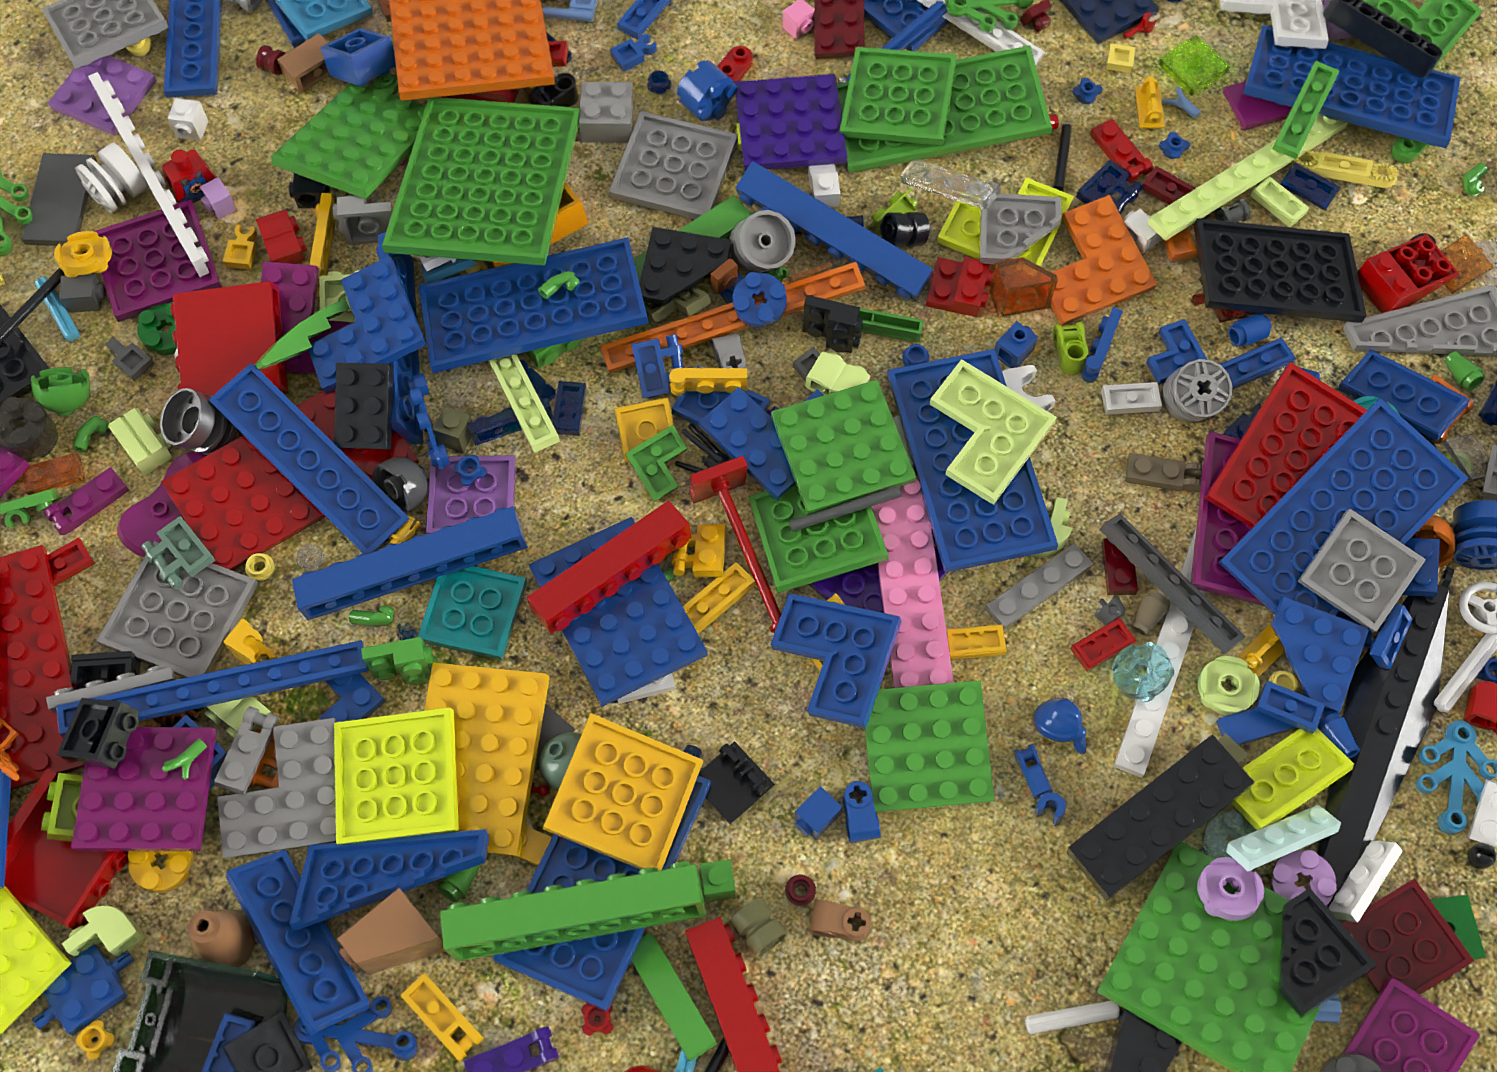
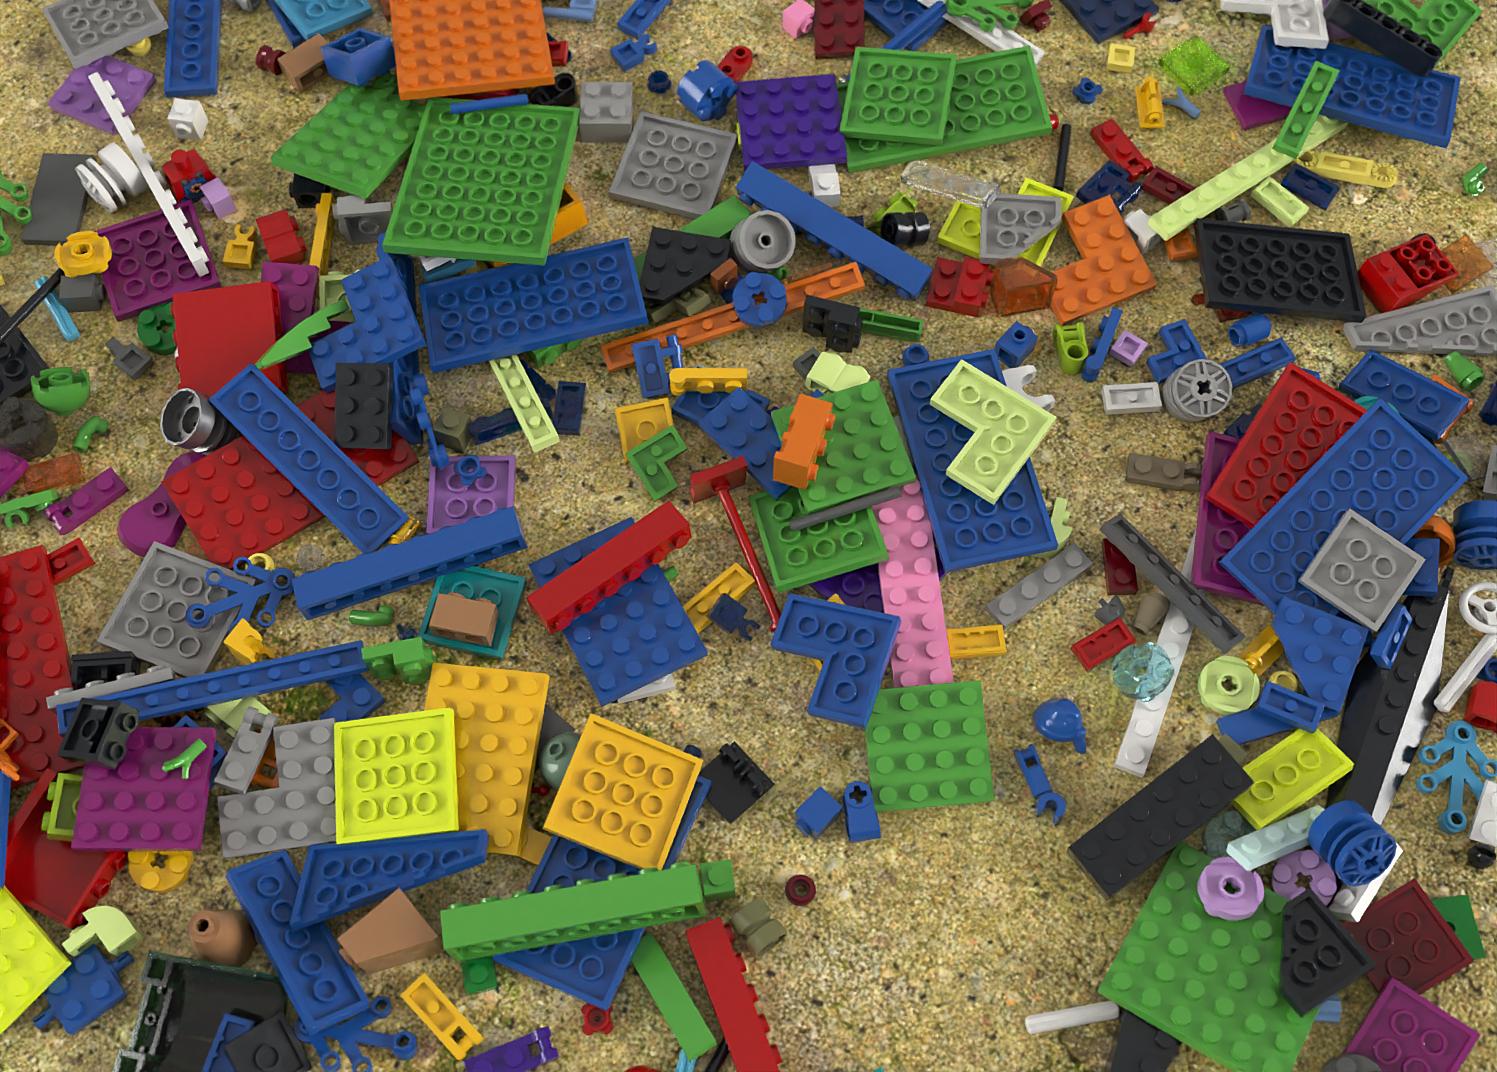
yellow plate [75,1020,115,1060] -> none
yellowish green brick [108,408,172,475] -> none
sand green plate [141,516,215,589] -> none
dark grey cylinder [373,457,428,514] -> none
bright green cone [437,864,481,903] -> none
bright green arm [538,271,580,299] -> none
yellow plate [671,524,727,577] -> none
black plant [675,424,731,473] -> none
light grey piece [711,333,746,368] -> none
medium nougat piece [809,899,871,941] -> none
blue plate [1159,132,1190,159] -> none
blue cone [1317,713,1360,759] -> none
bright green plate [1391,136,1429,163] -> none
none -> blue plant [185,557,296,634]
none -> medium nougat brick [429,592,500,647]
none -> blue bar [450,94,528,114]
none -> green plate [461,956,499,996]
none -> clear blue plate [706,593,761,641]
none -> orange wedge [773,394,836,490]
none -> lavender plate [1109,330,1148,367]
none -> blue wheel [1308,801,1397,886]

